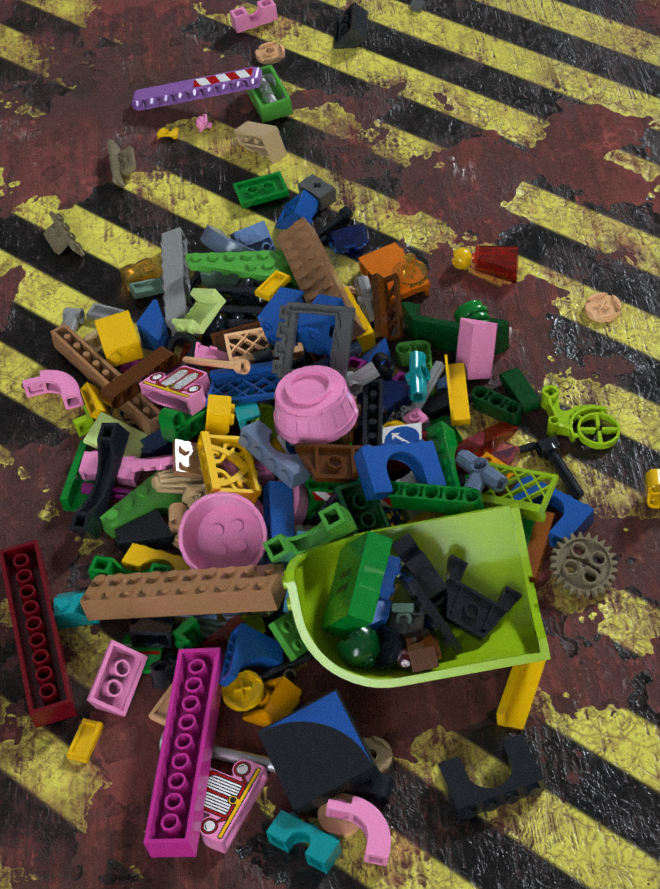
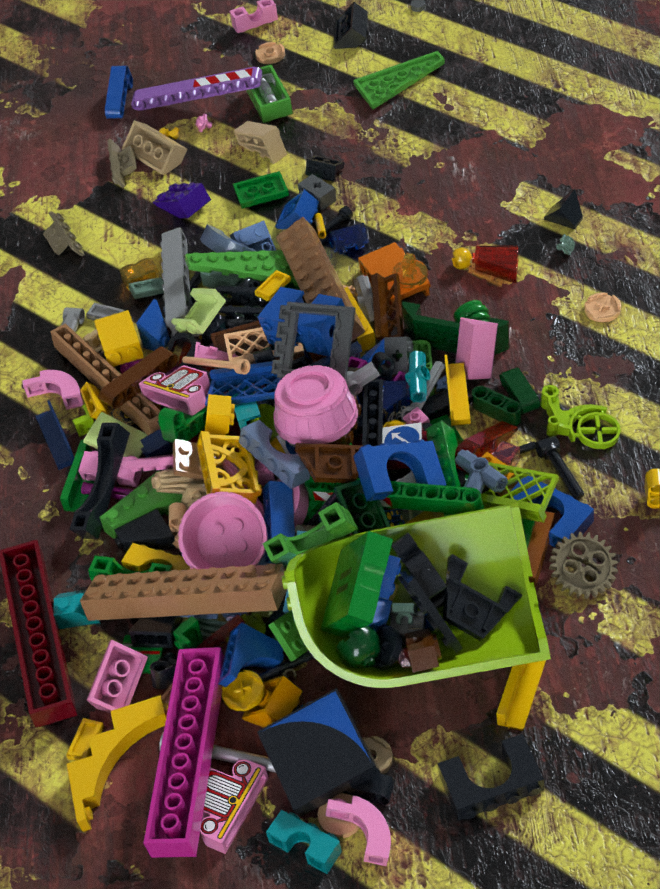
none -> dark blue panel [36,400,74,470]
none -> yellow arch [67,695,169,832]
none -> blue beam [105,66,133,119]
none -> tan slope [122,120,187,175]
none -> dark purple slope [153,182,211,218]
none -> black bracket [305,155,344,182]
none -> yellow piece [314,213,326,239]
none -> bright green wing [353,51,445,110]
none -> dark grey brick [384,337,413,375]
none -> black slope [544,189,583,229]
none -> sand green plant [556,234,575,255]

